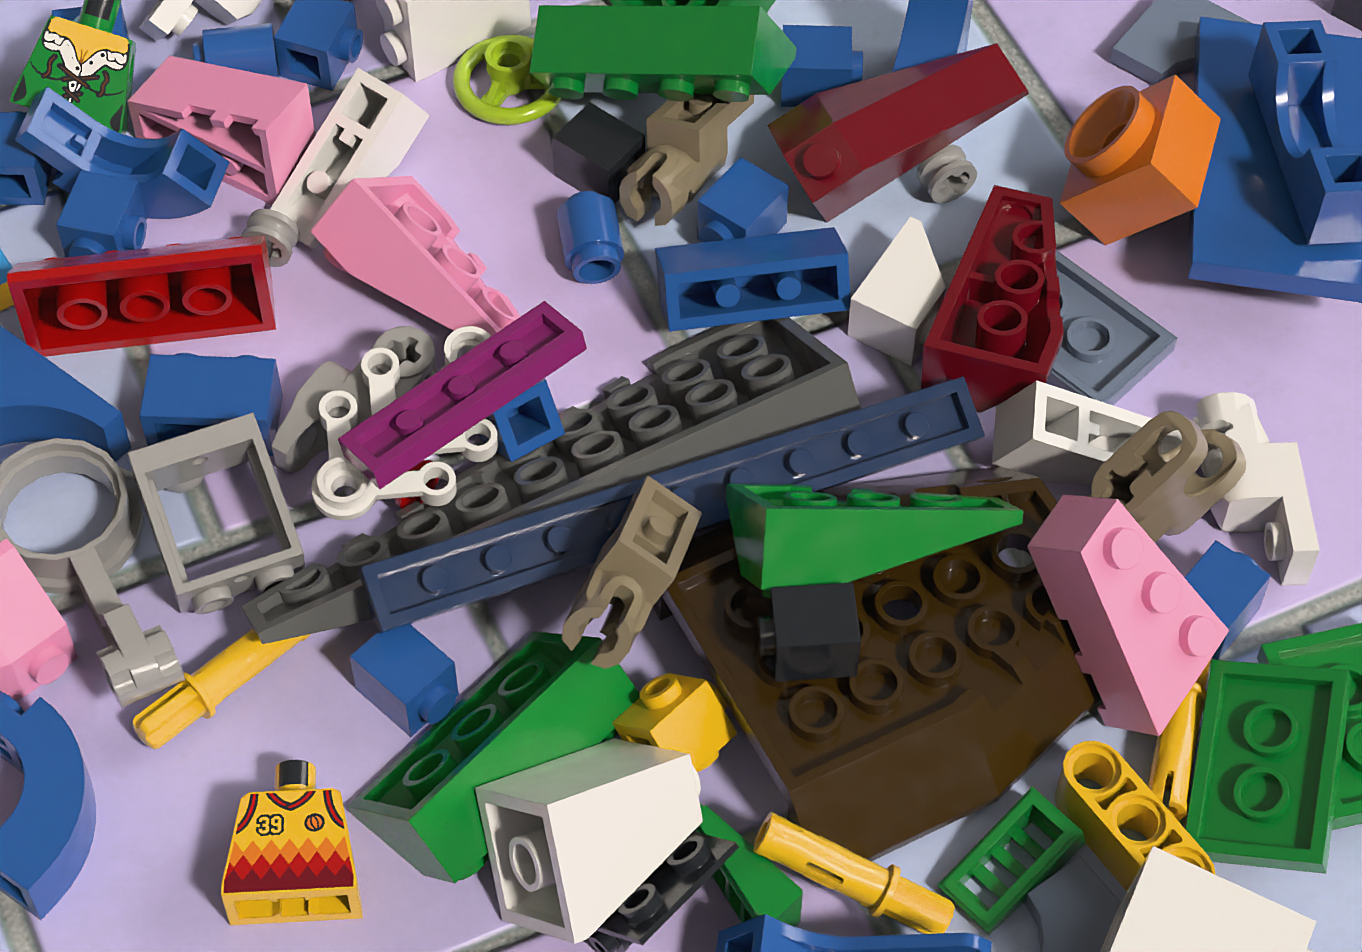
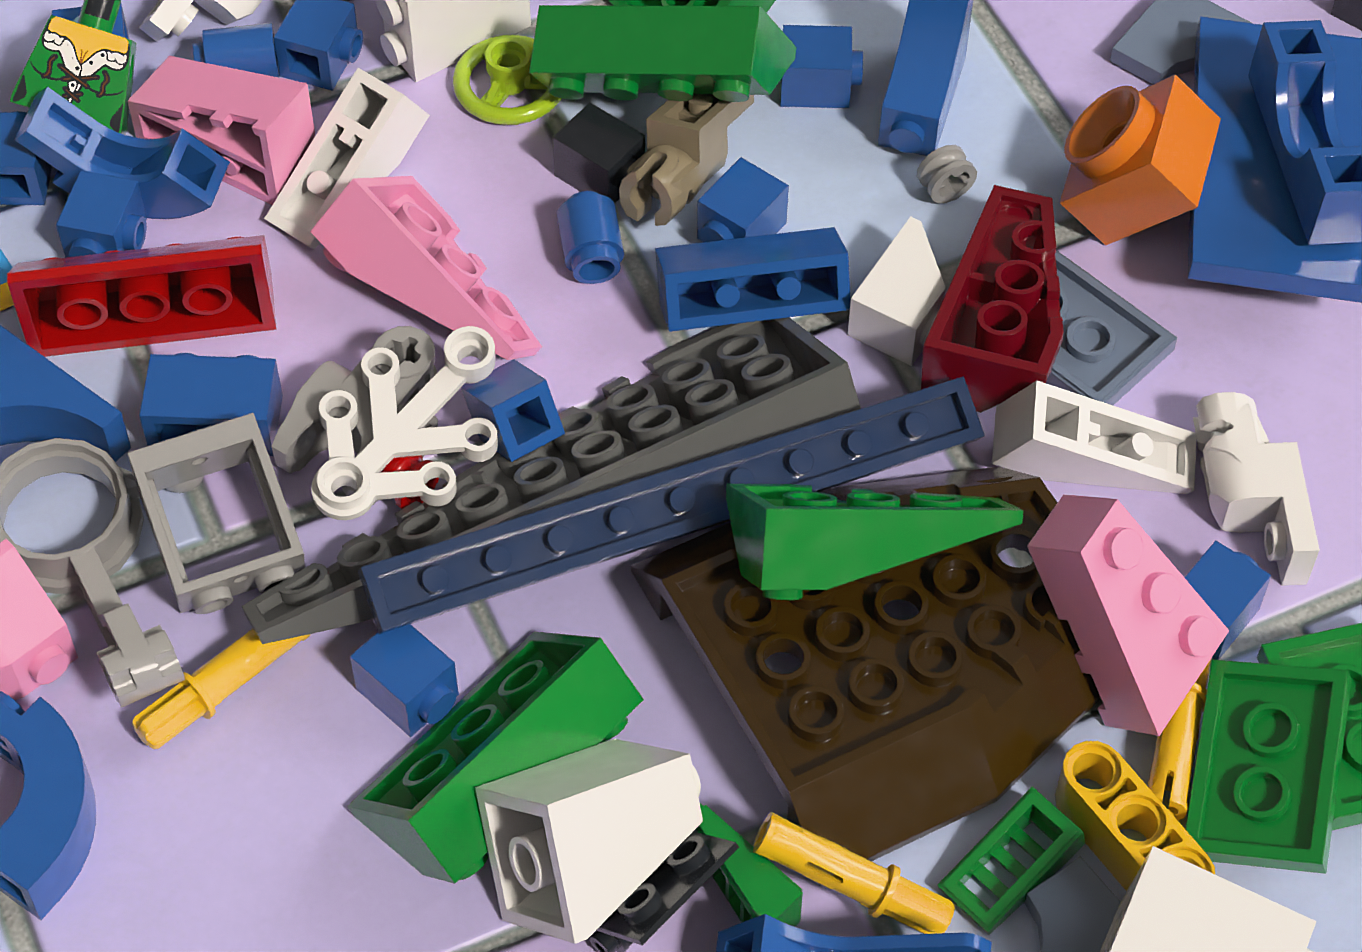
torso [221,760,363,925] -> none
light grey bush [241,209,300,267] -> none
magenta plate [338,301,587,490] -> none
dark tan plate [562,476,702,669] -> none
yellow brick [612,673,737,772] -> none
black brick [757,582,861,682] -> none
dark red wedge [767,43,1029,222] -> none
dark tan piece [1088,411,1246,543] -> none

